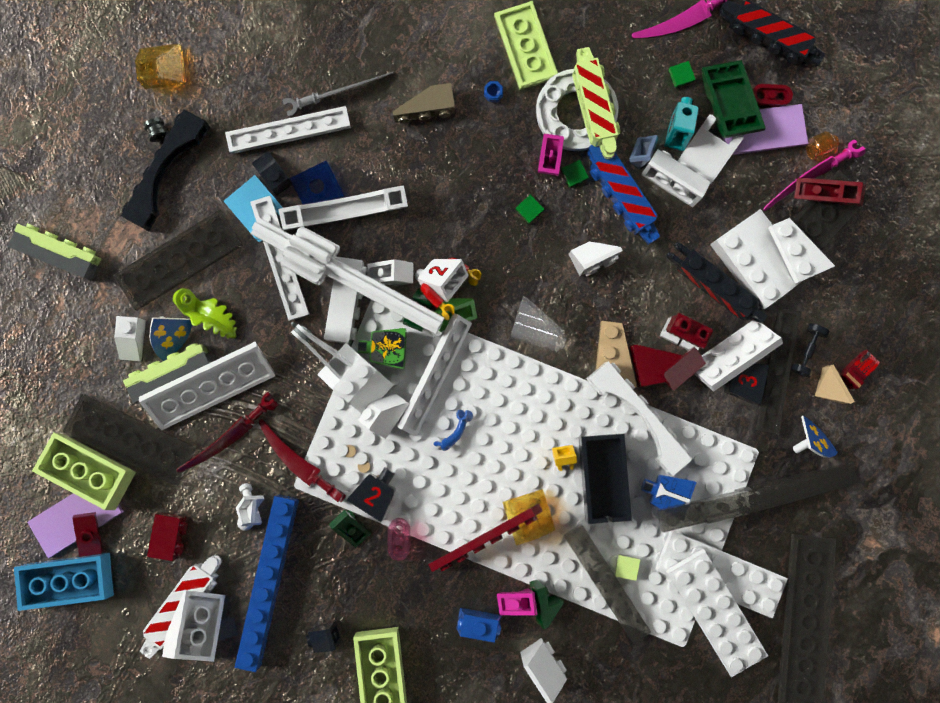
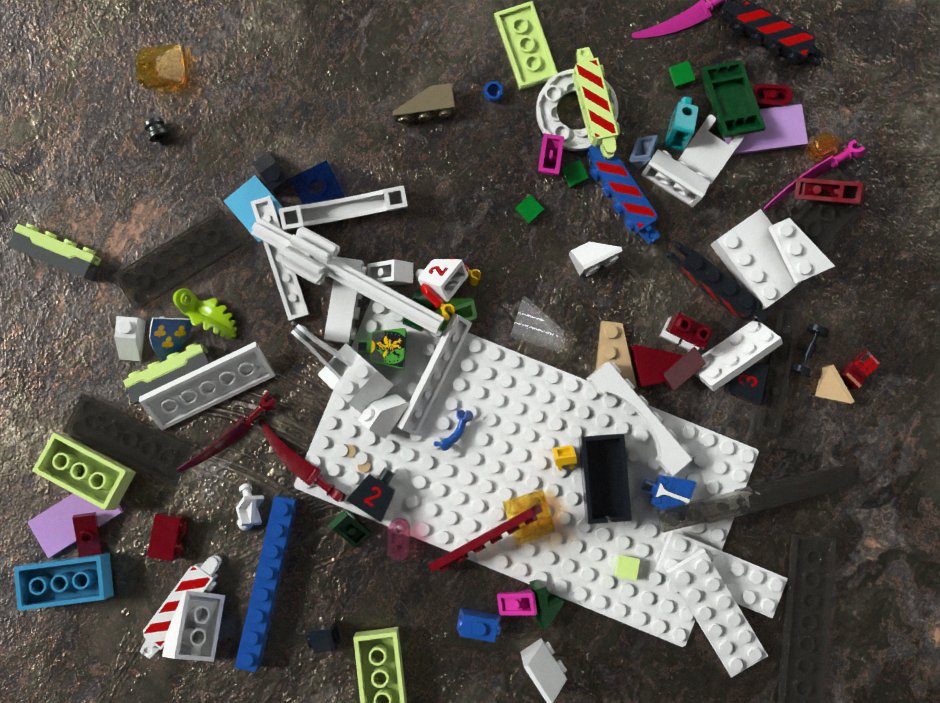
black arch [121,109,210,232] -> none
white plate [225,106,351,154] -> none
light grey sword [282,72,394,116] -> none
clear smoke slope [563,523,651,644] -> none
shield [793,416,838,458] -> none

